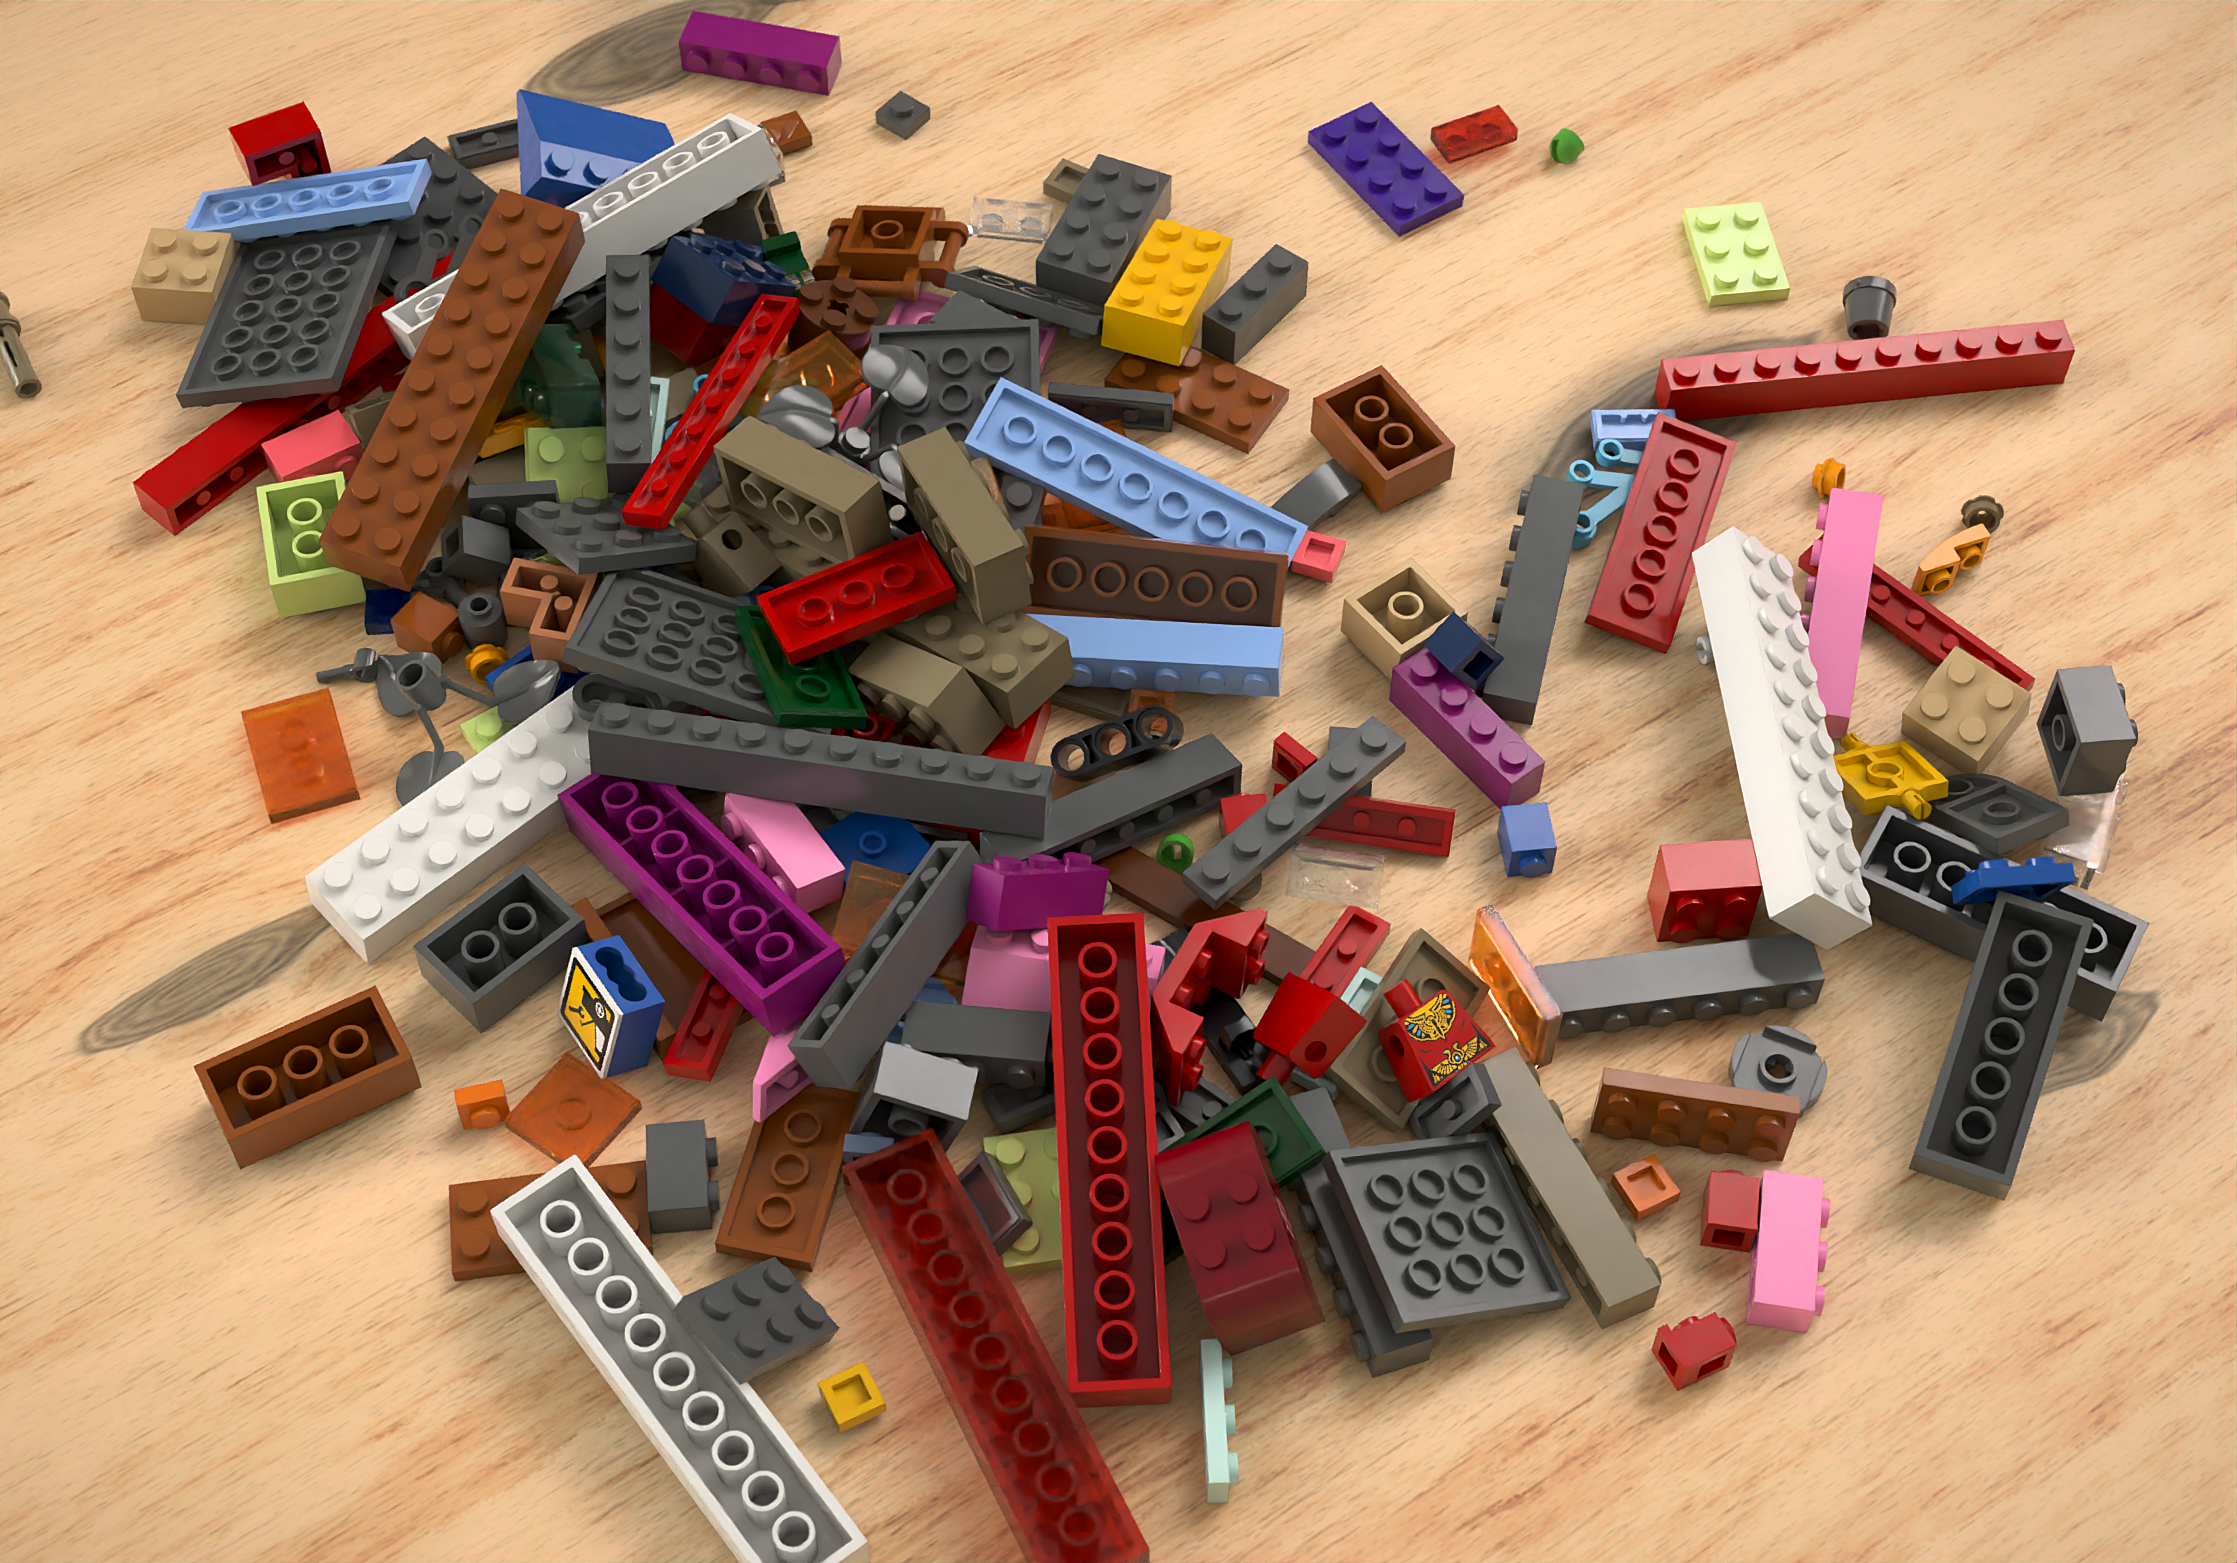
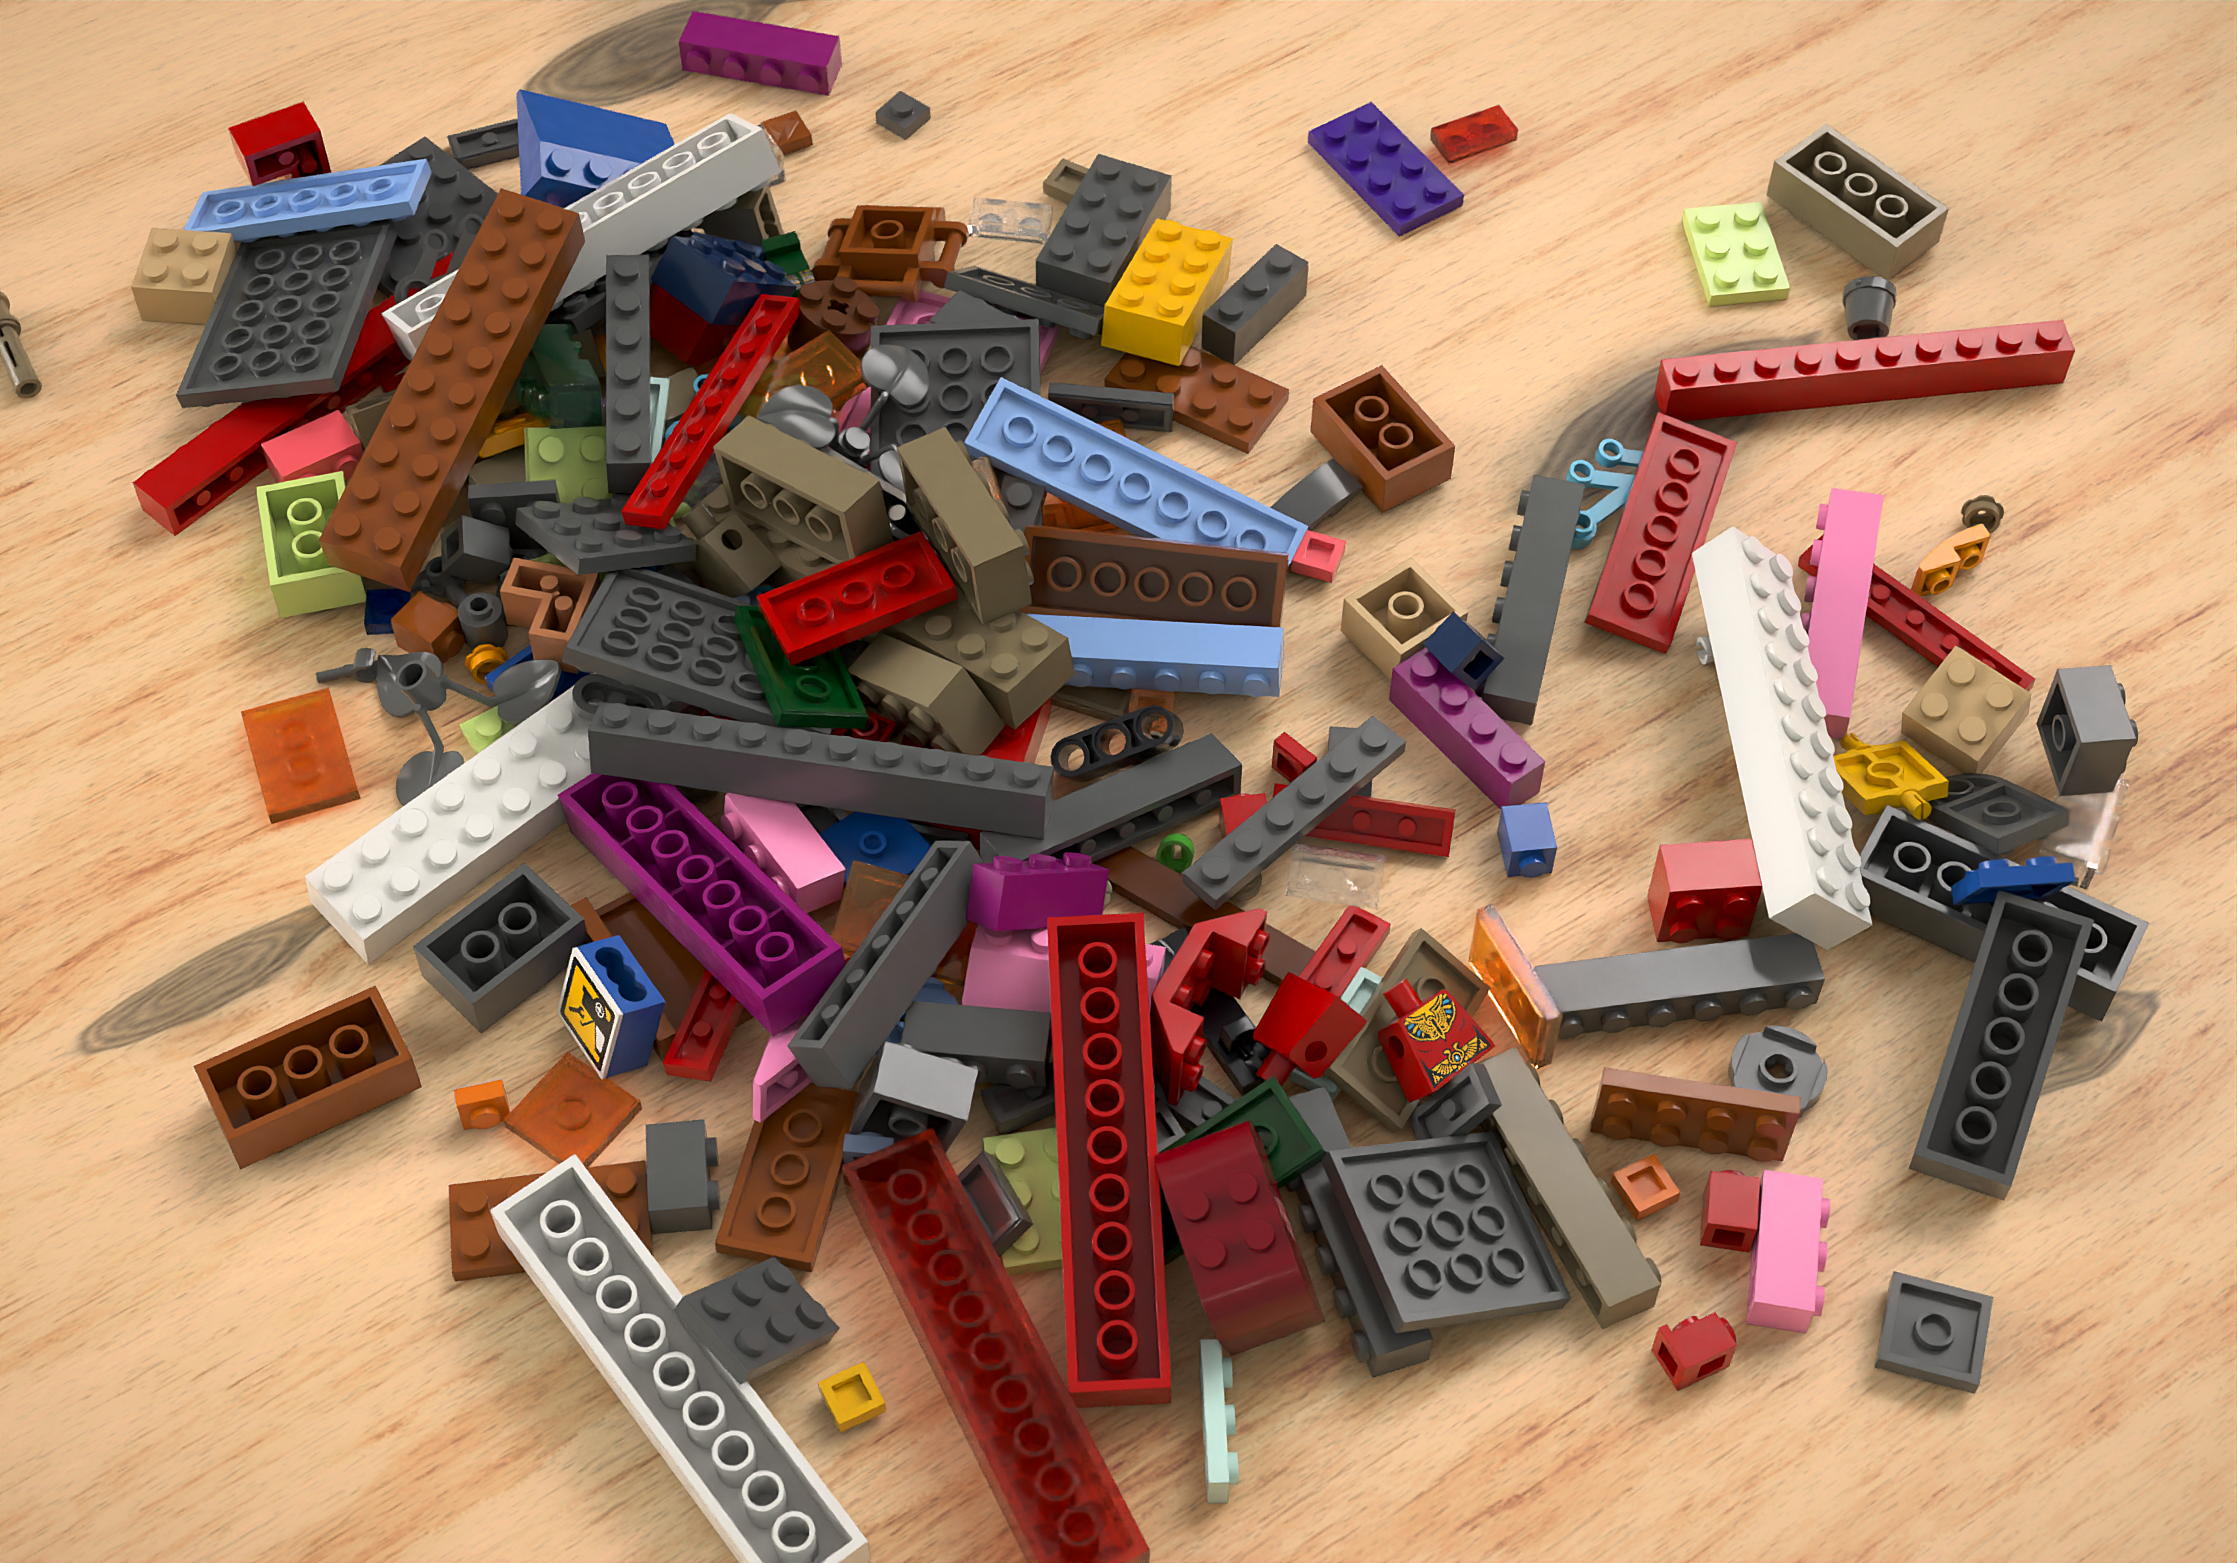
bright green hinge [1549,128,1584,163] -> none
light blue plate [1590,409,1676,451] -> none
light orange plate [1812,458,1846,499] -> none
none -> dark tan brick [1766,124,1949,280]
none -> dark grey plate [1874,1271,1993,1394]

